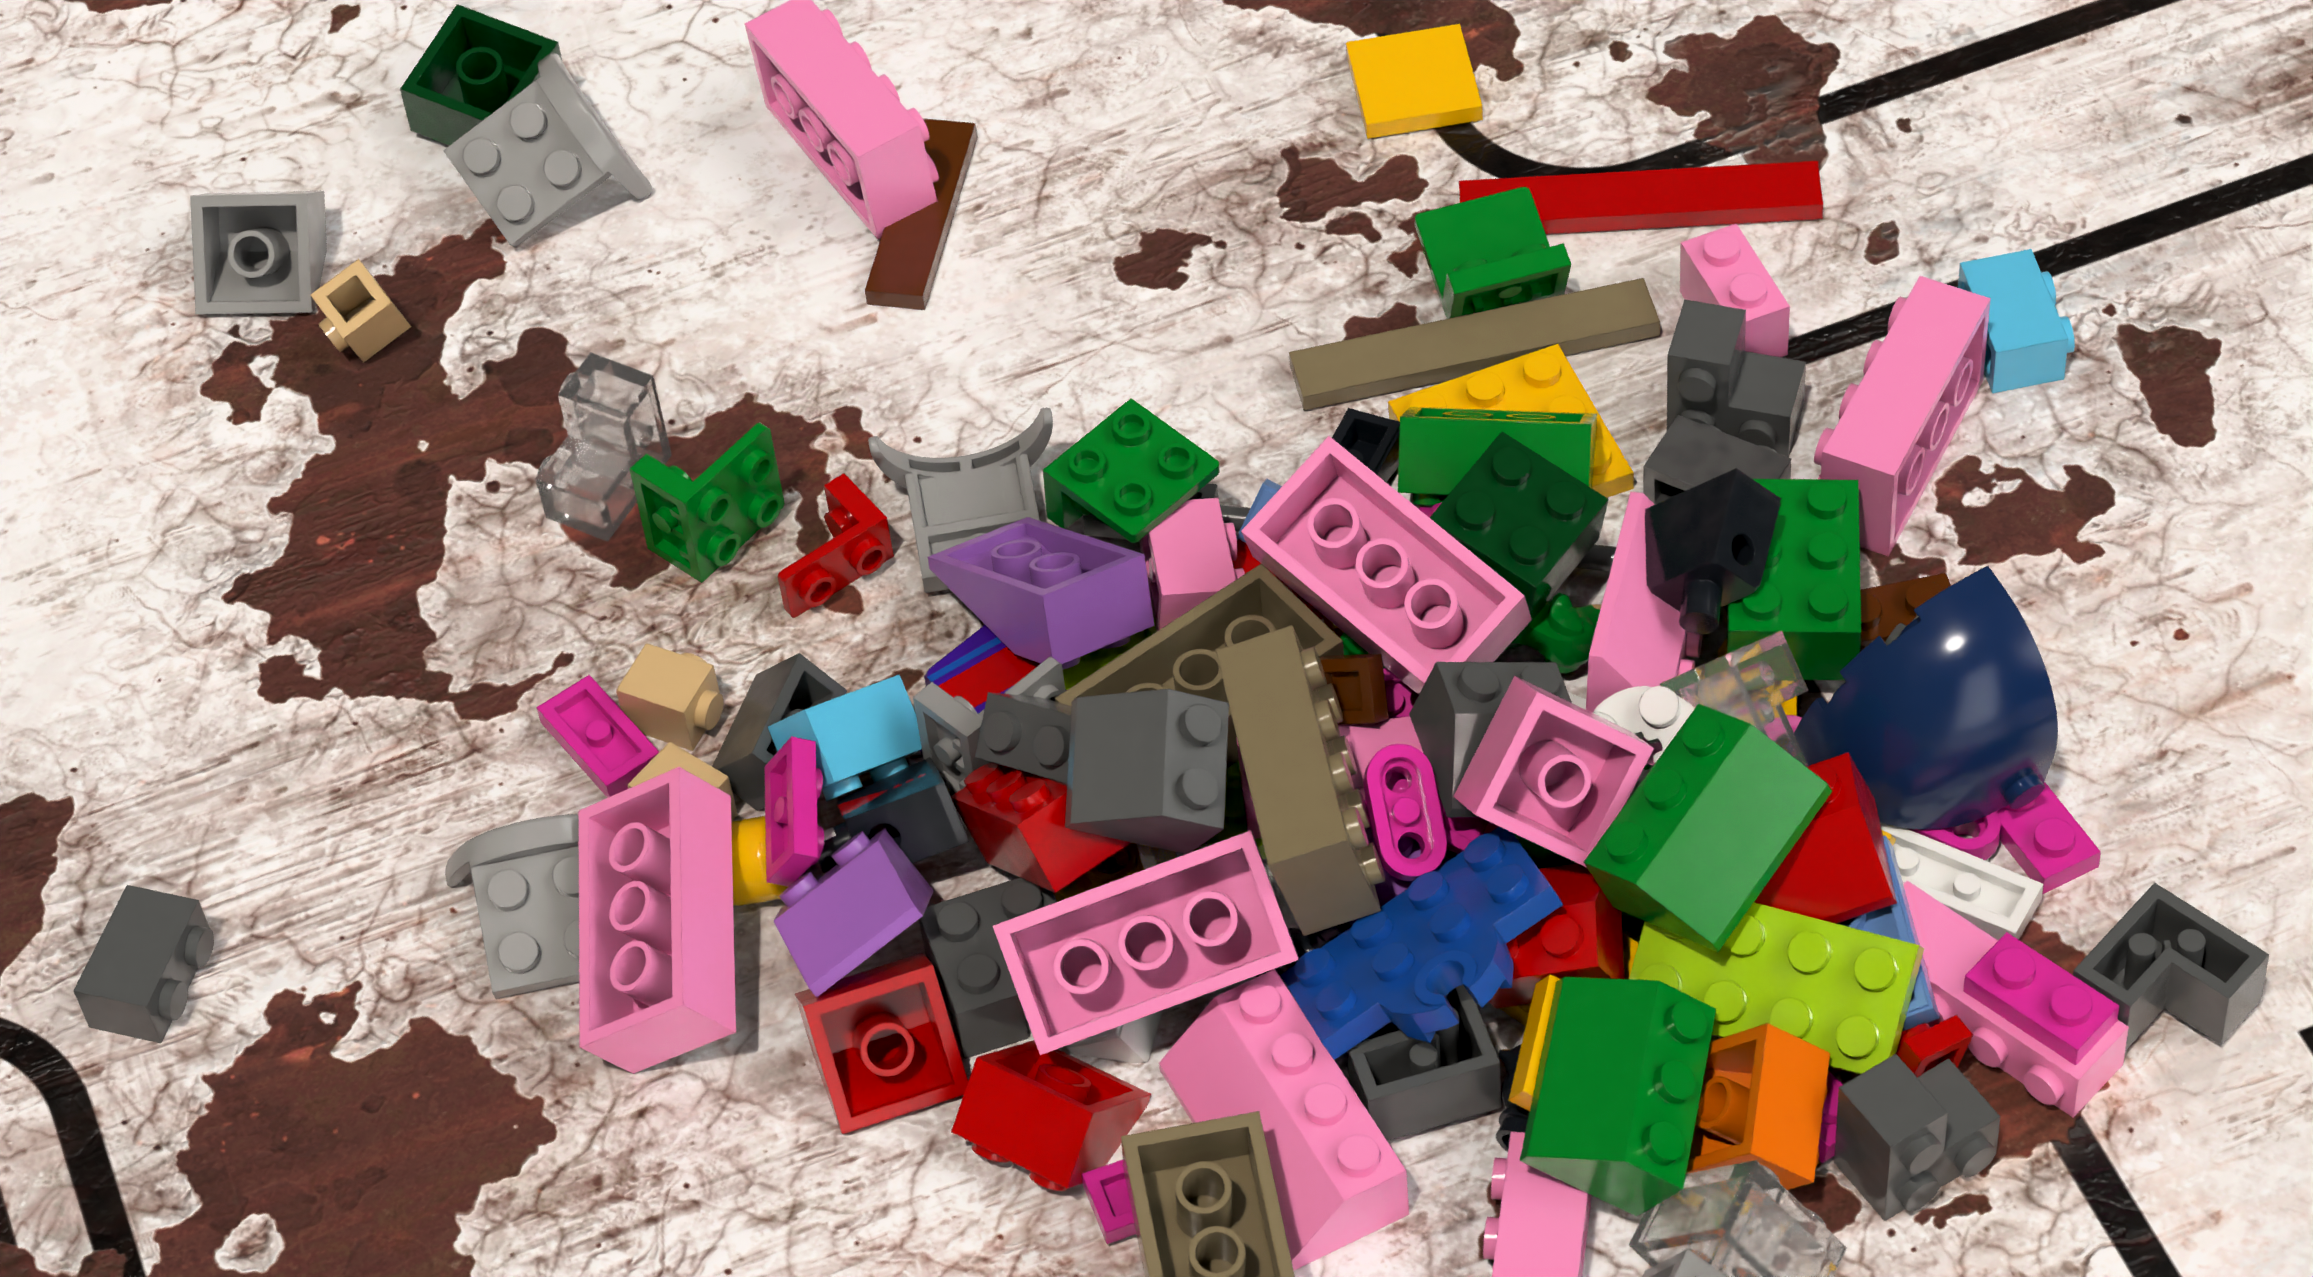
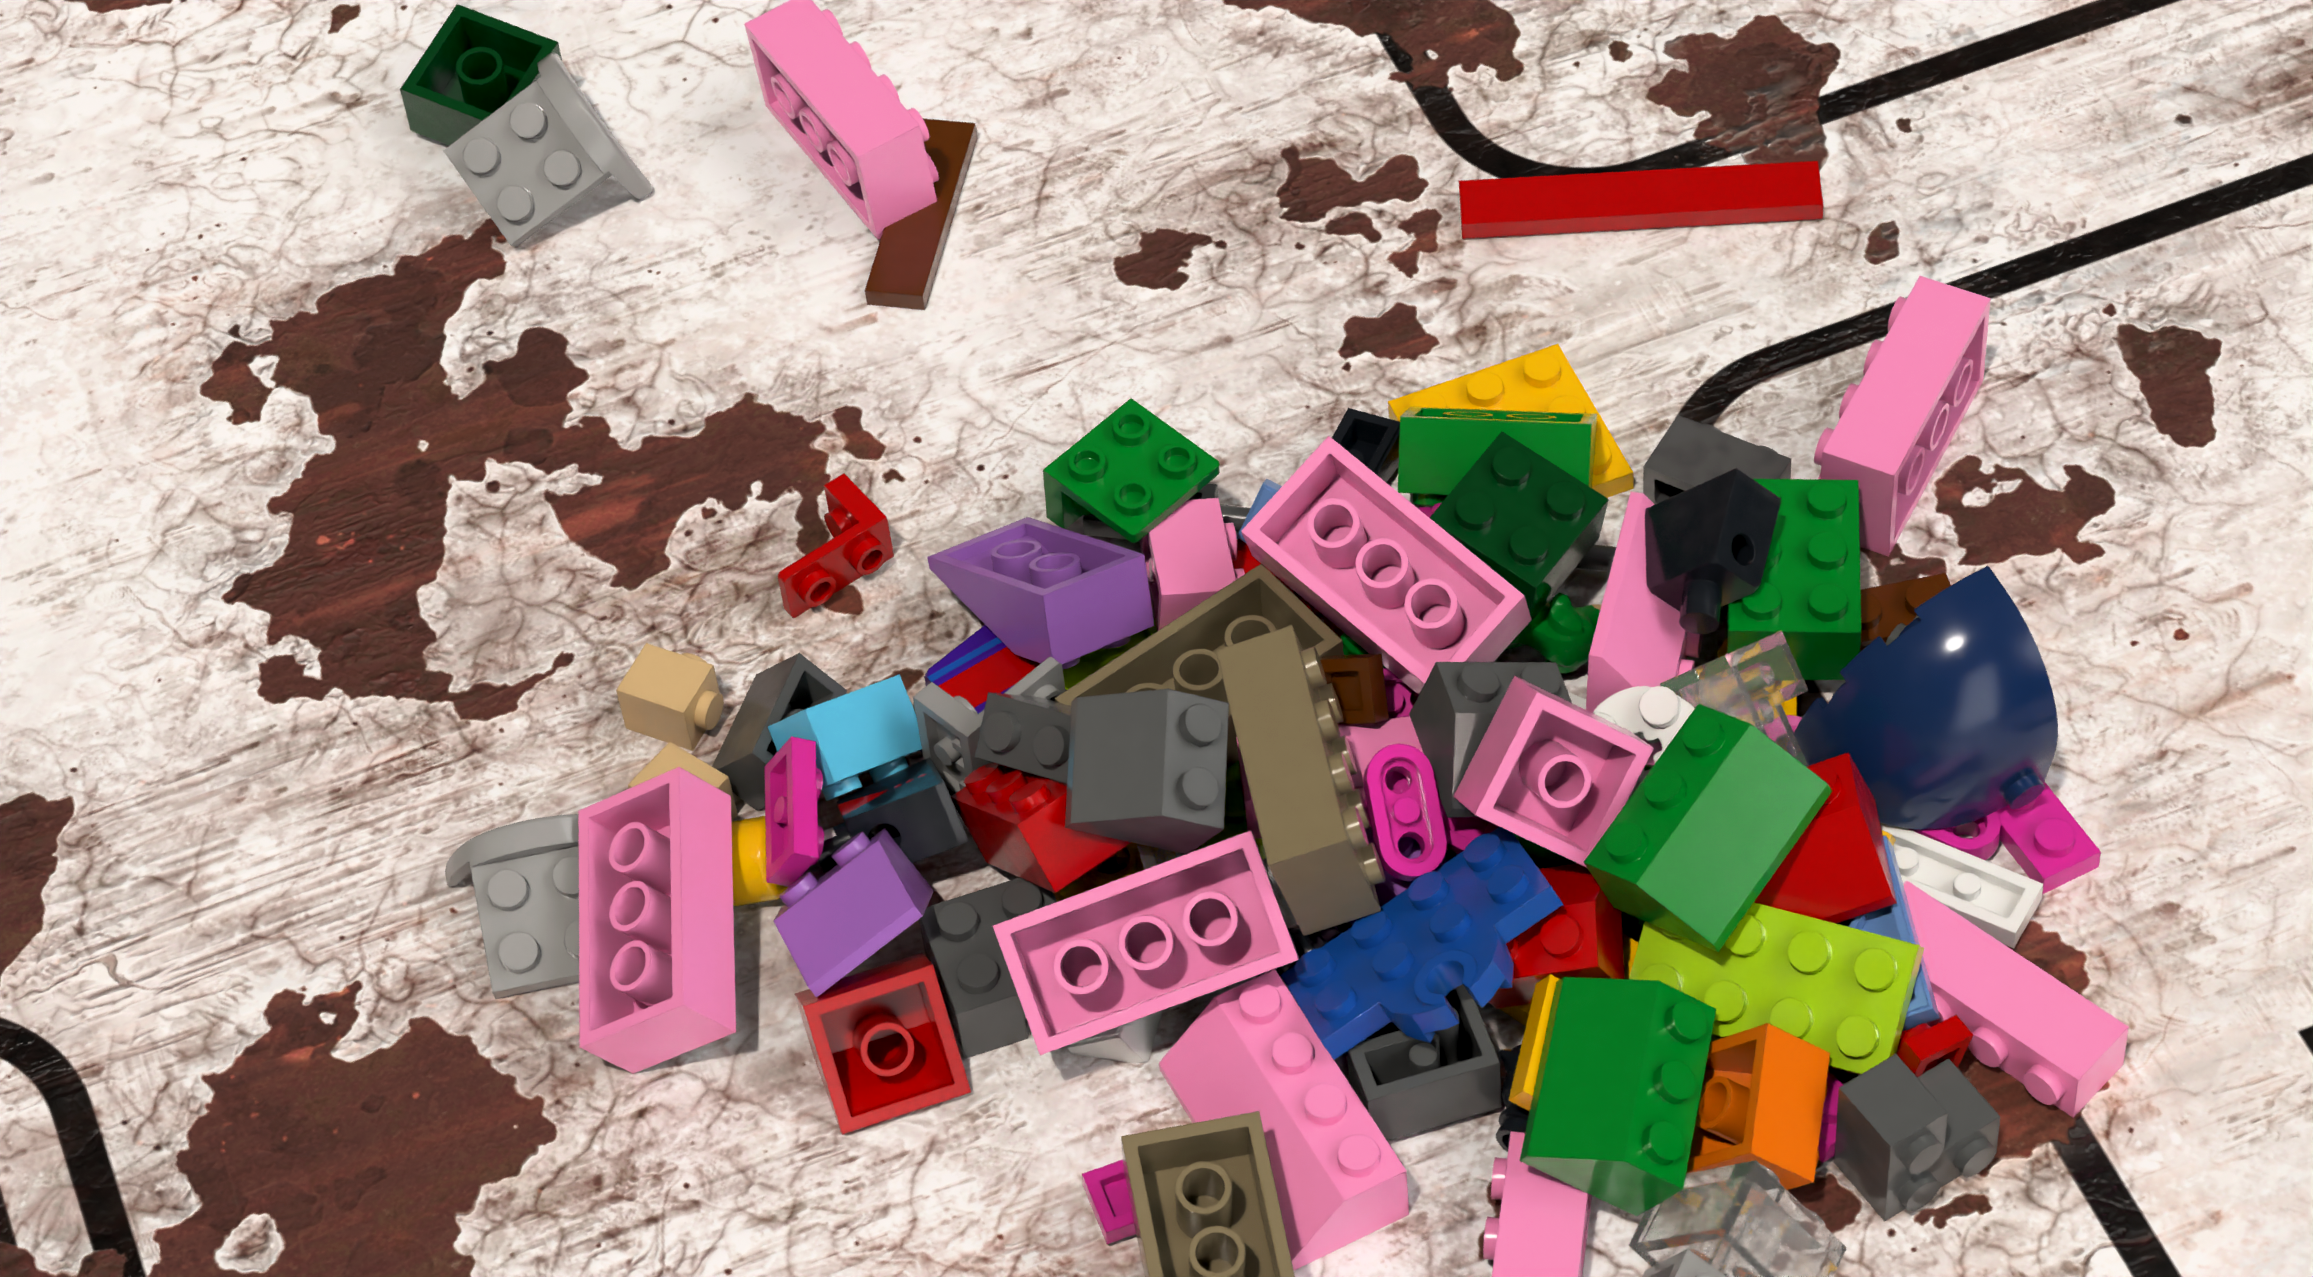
dark grey brick [73,885,214,1043] -> none
light grey slope [190,191,327,314] -> none
tan brick [311,259,412,362] -> none
clear brick [535,352,672,541] -> none
dark pink plate [536,675,659,798] -> none
green bracket [629,422,784,583] -> none
light grey piece [868,407,1053,593] -> none
red slope [951,1040,1152,1191] -> none
dark tan tile [1289,278,1660,411] -> none
yellow tile [1346,24,1483,139] -> none
green bracket [1414,187,1572,319] -> none
dark grey brick [1667,299,1806,457] -> none
bright pink brick [1680,223,1790,357] -> none
medium azure brick [1958,249,2075,394] -> none
dark pink plate [1963,932,2119,1066] -> none
dark grey brick [2073,883,2270,1051] -> none

